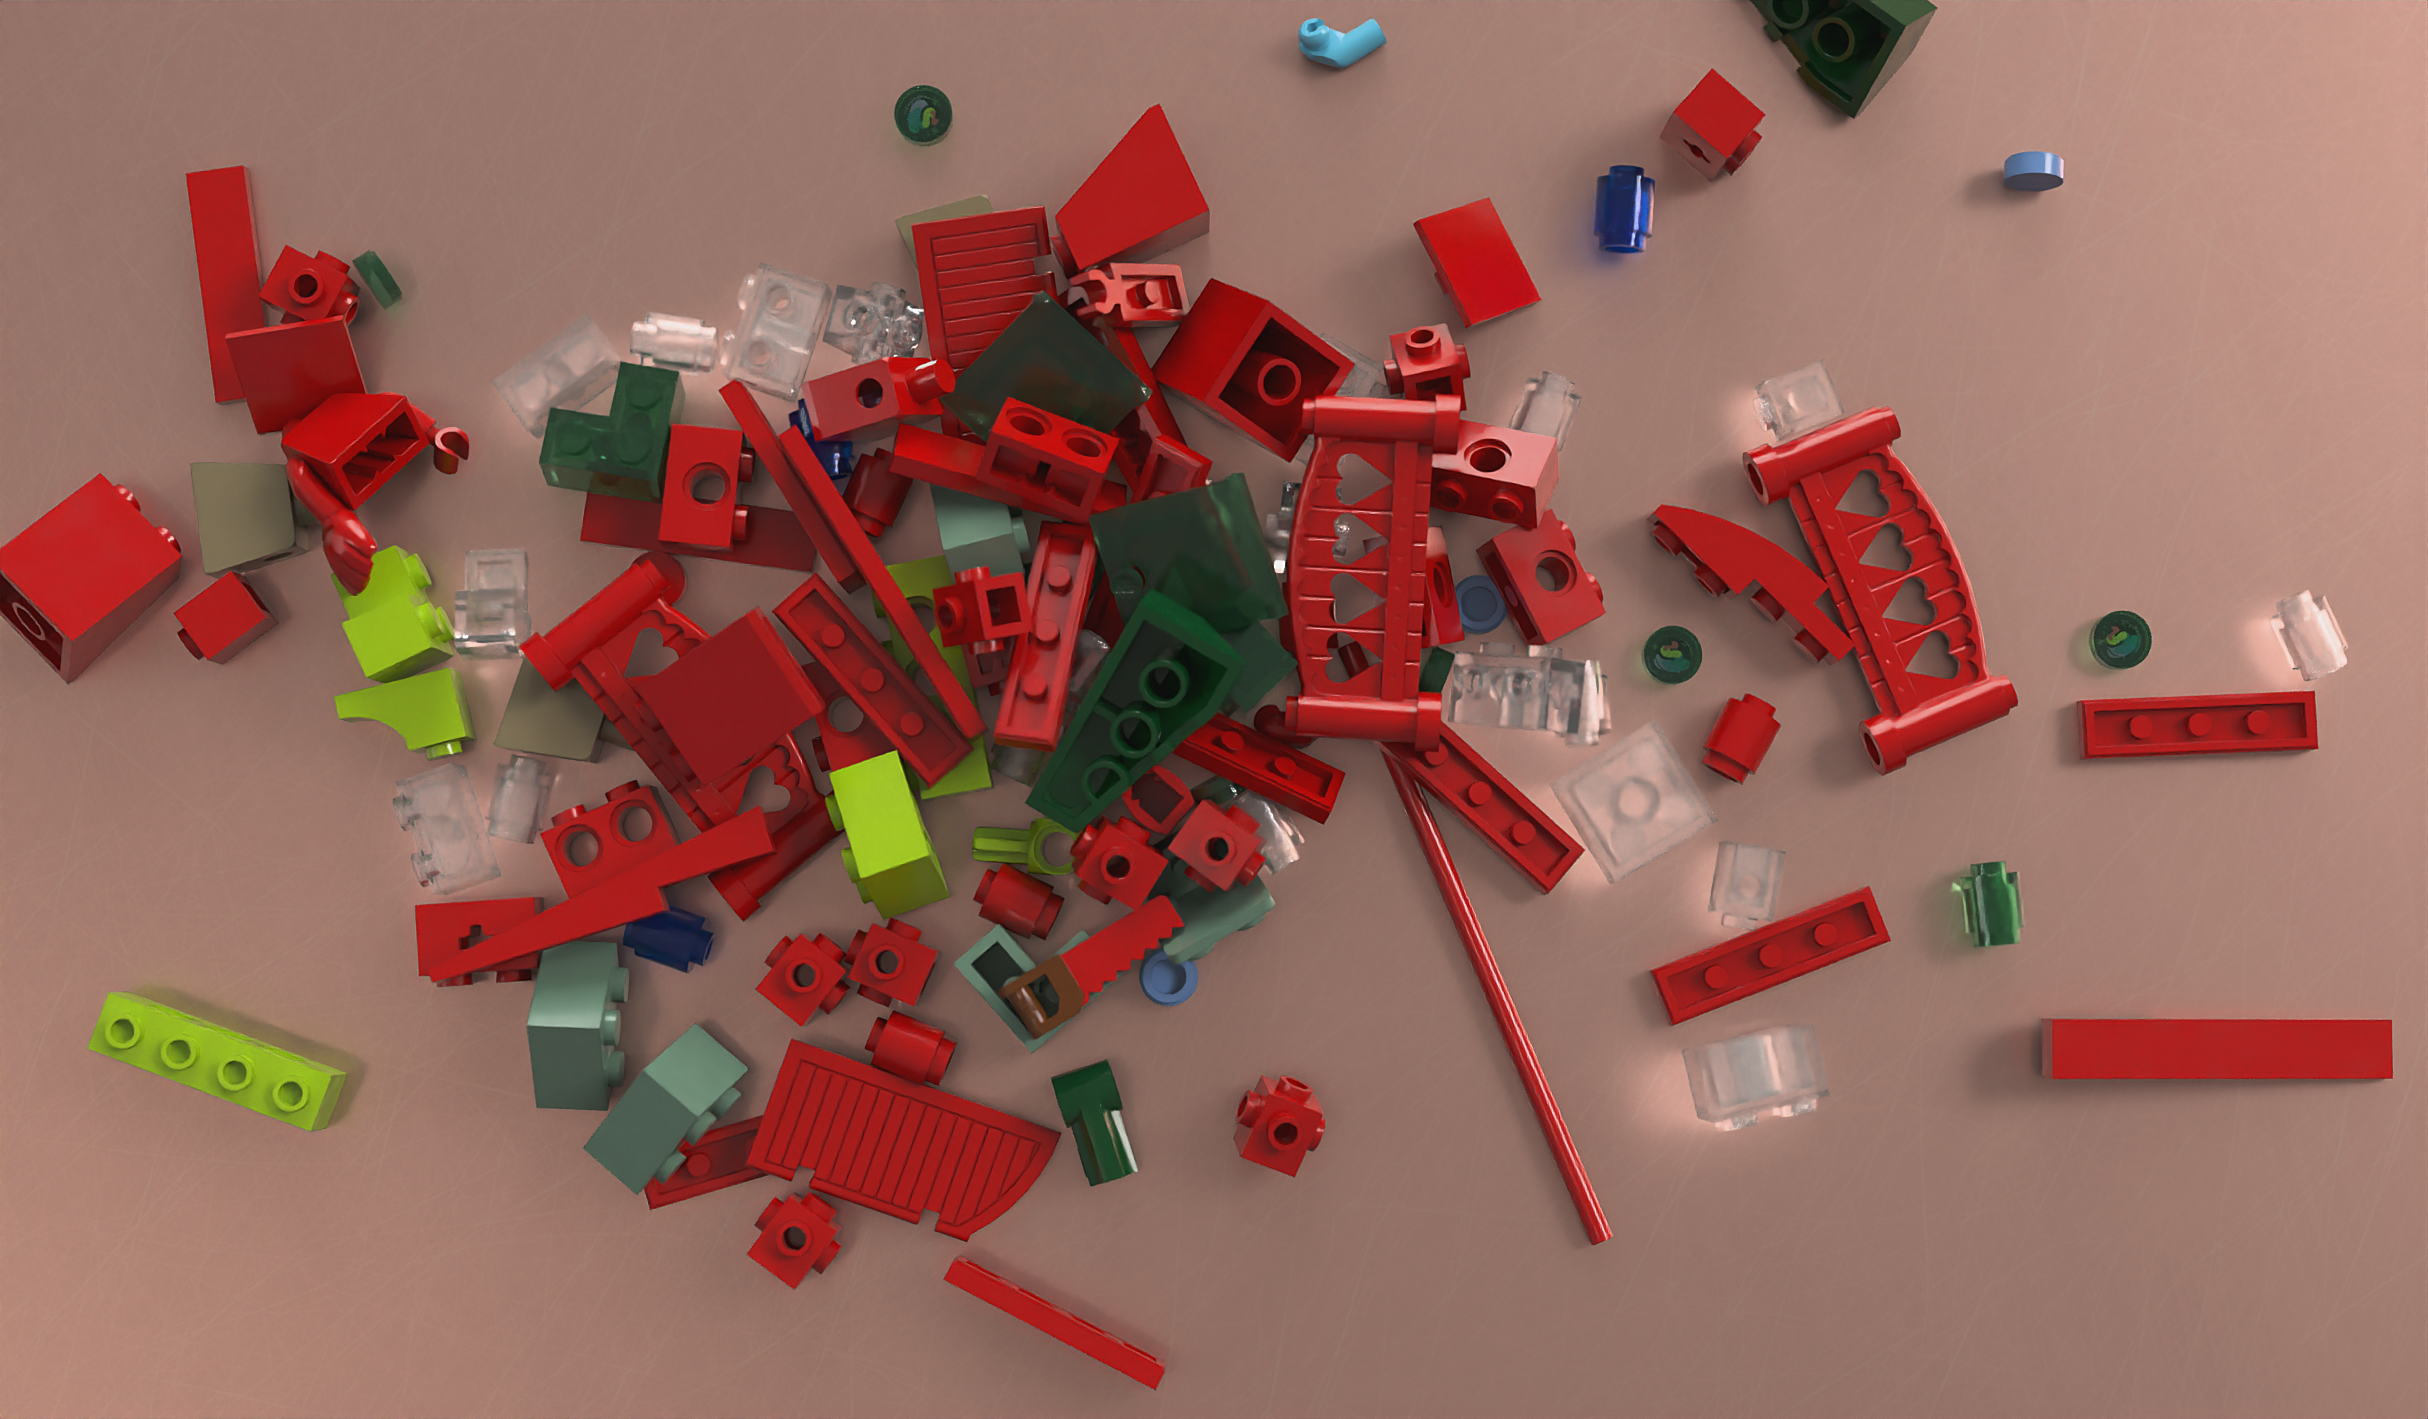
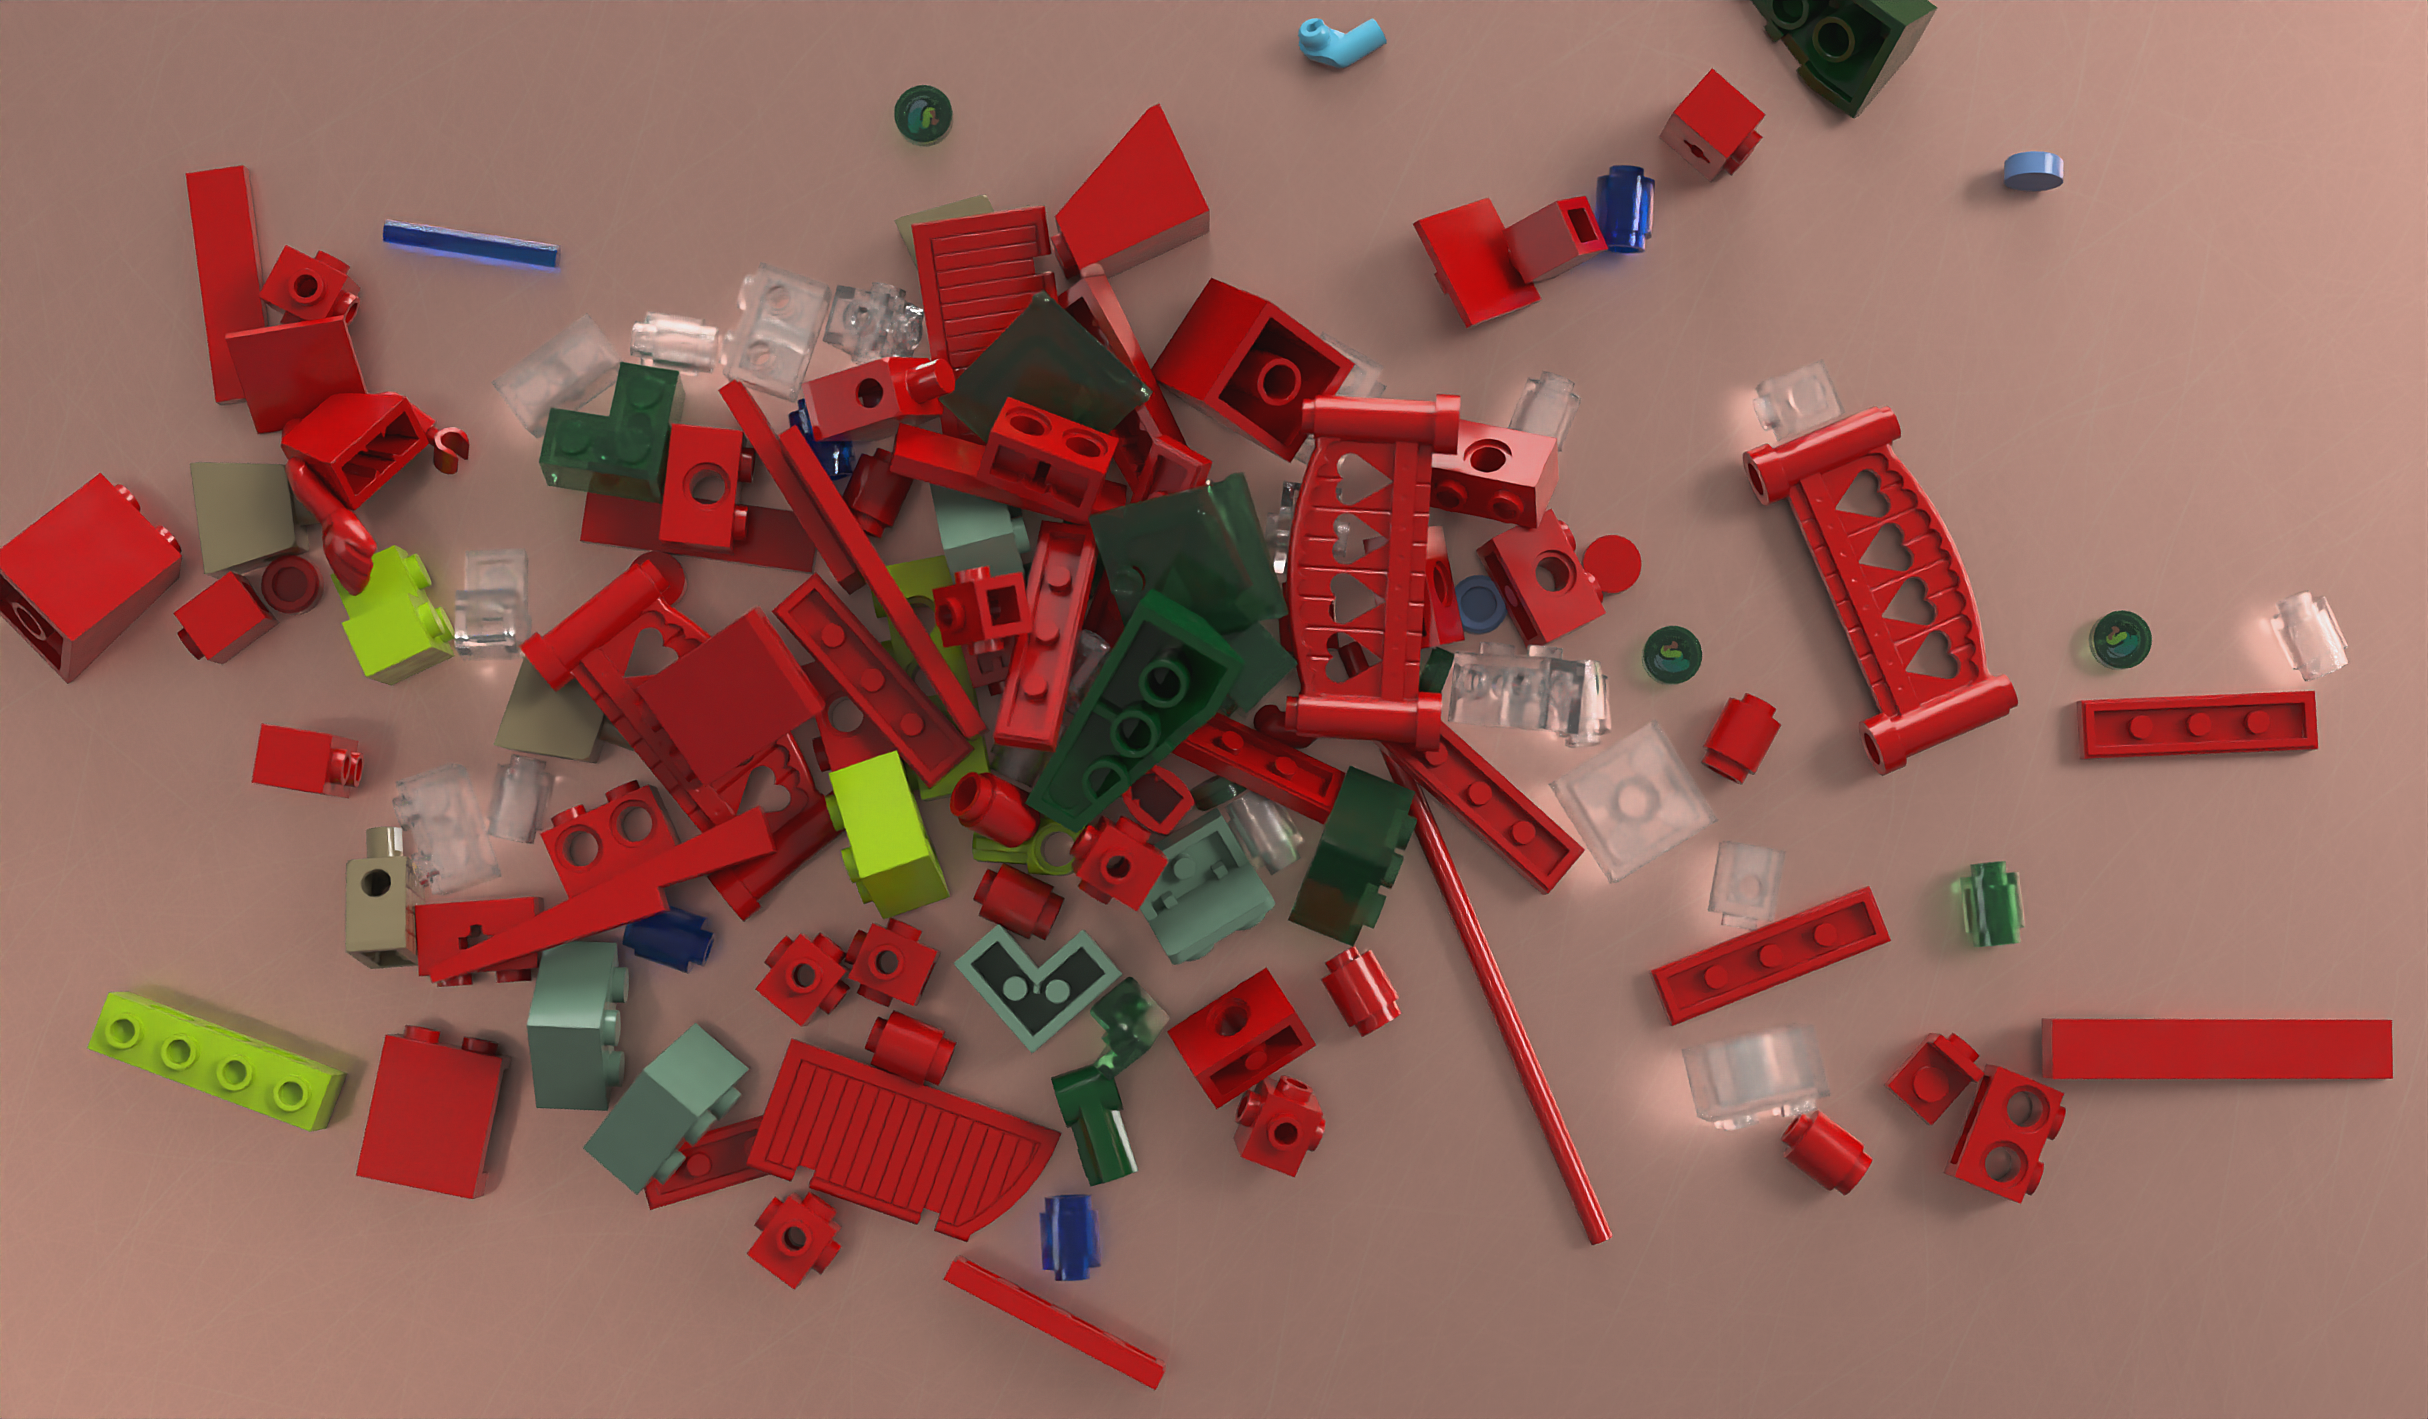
lime arch [334,668,476,761] -> none
clear green tile [352,250,403,310] -> none
red piece [997,895,1185,1040] -> none
red plate [1070,263,1190,327] -> none
medium blue tile [1139,948,1198,1006] -> none
red brick [1168,799,1267,893] -> none
red brick [1383,323,1471,412] -> none
red slope [1647,504,1856,665] -> none
none -> red brick [251,723,364,799]
none -> red tile [261,555,324,615]
none -> dark tan torso [345,827,426,969]
none -> red panel [356,1025,512,1199]
none -> clear blue bar [383,219,561,268]
none -> red brick [950,772,1040,848]
none -> clear blue brick [1039,1194,1101,1281]
none -> clear green bracket [1090,977,1170,1081]
none -> red brick [1167,967,1316,1109]
none -> clear green brick [1288,766,1418,947]
none -> red brick [1320,945,1402,1037]
none -> red brick [1502,195,1609,284]
none -> red tile [1581,535,1642,595]
none -> red brick [1781,1110,1873,1196]
none -> red bracket [1884,1033,1985,1126]
none -> red brick [1943,1064,2066,1204]

